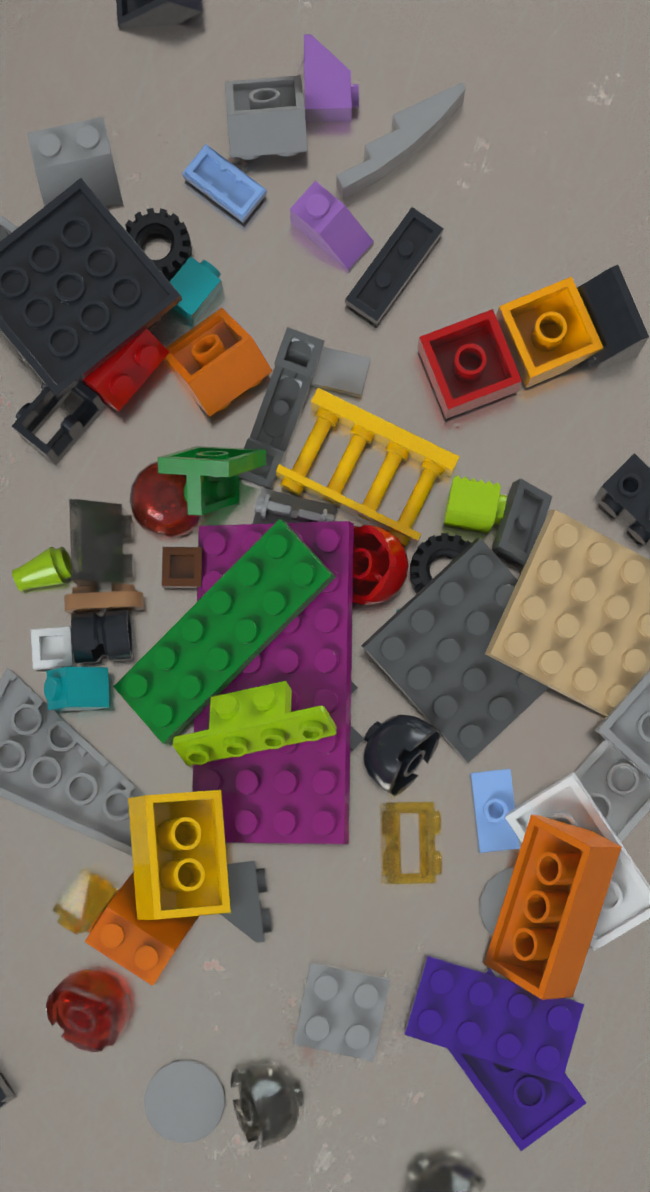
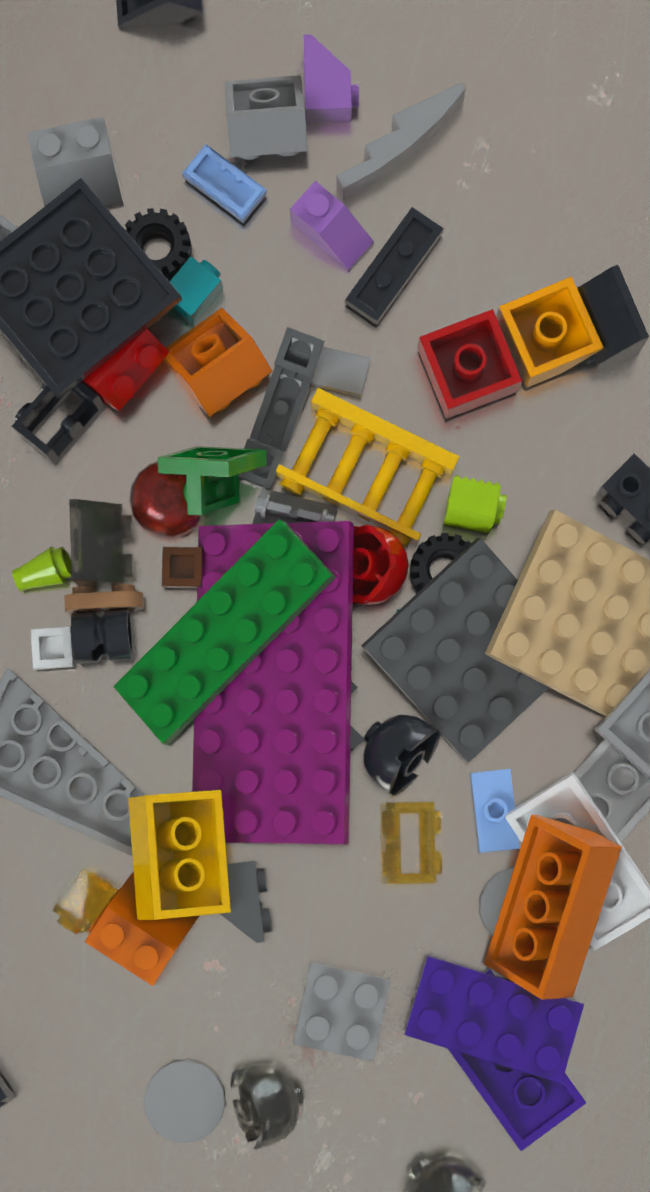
teal brick [44,667,109,711] -> none
clear red cylinder [45,968,130,1053] -> none
lime bracket [172,681,337,766] -> none
dark grey plate [492,478,552,567] -> none

